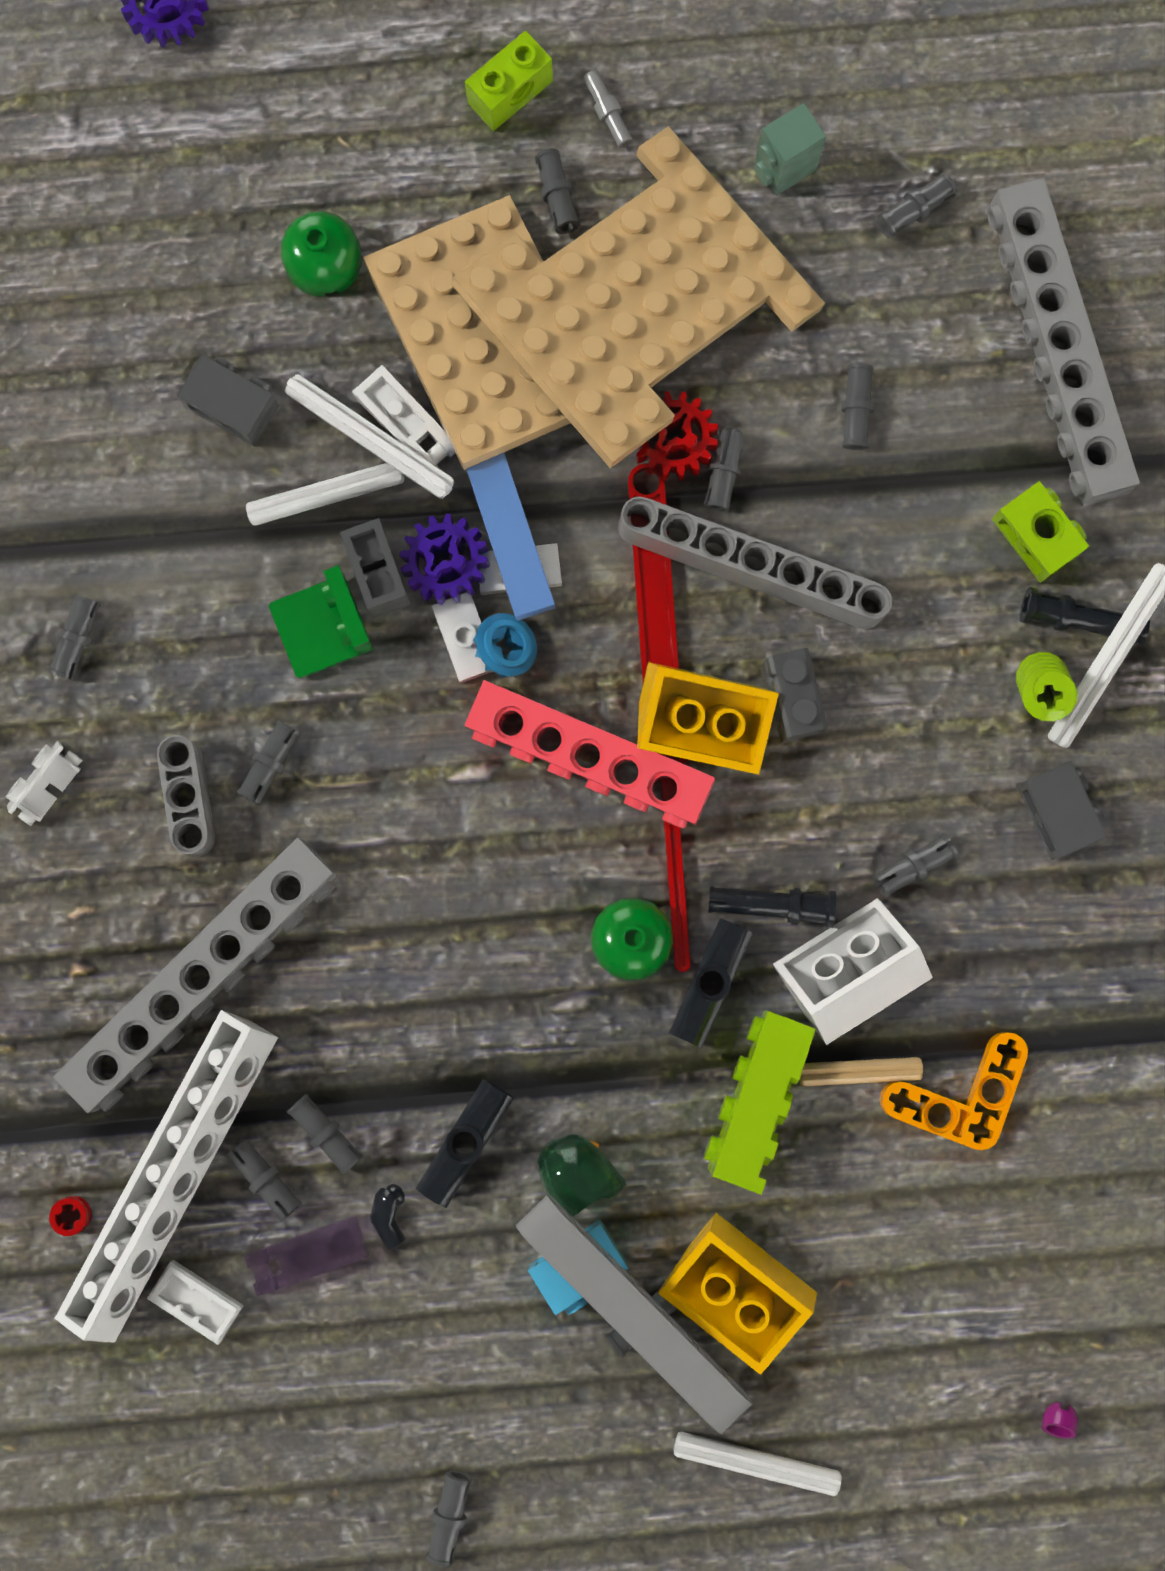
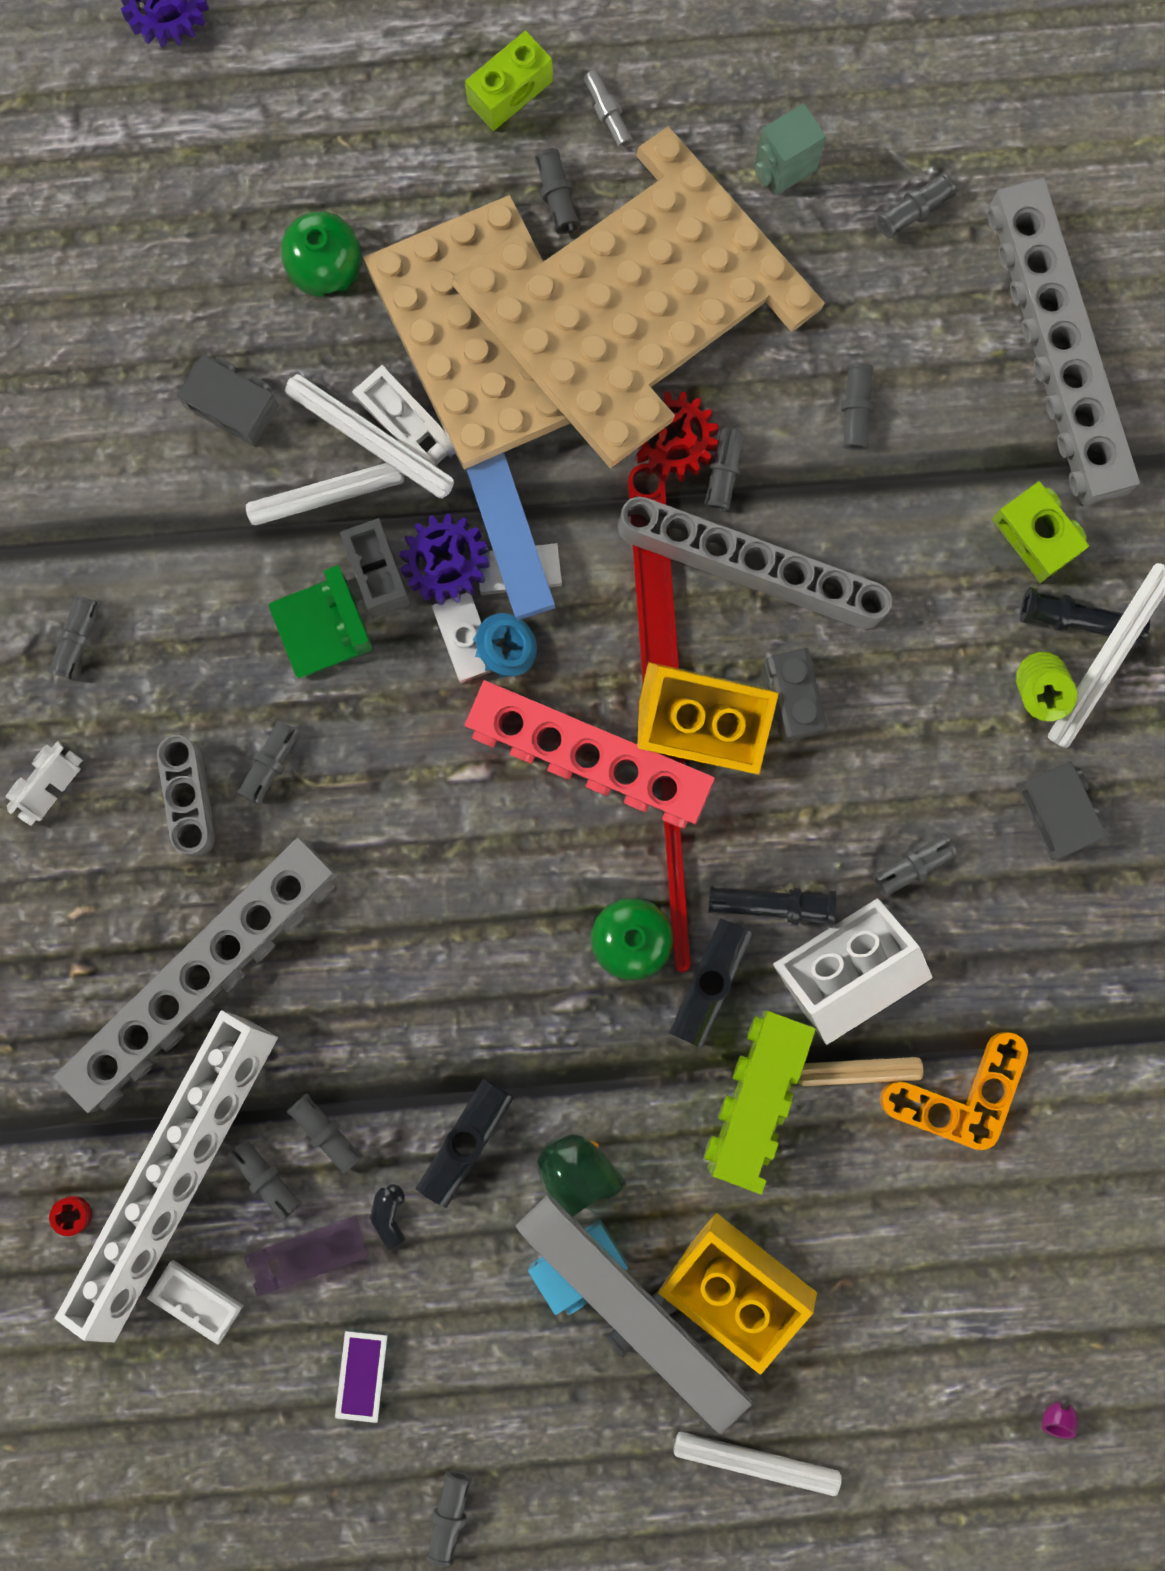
none -> dark purple tile [335,1329,389,1423]

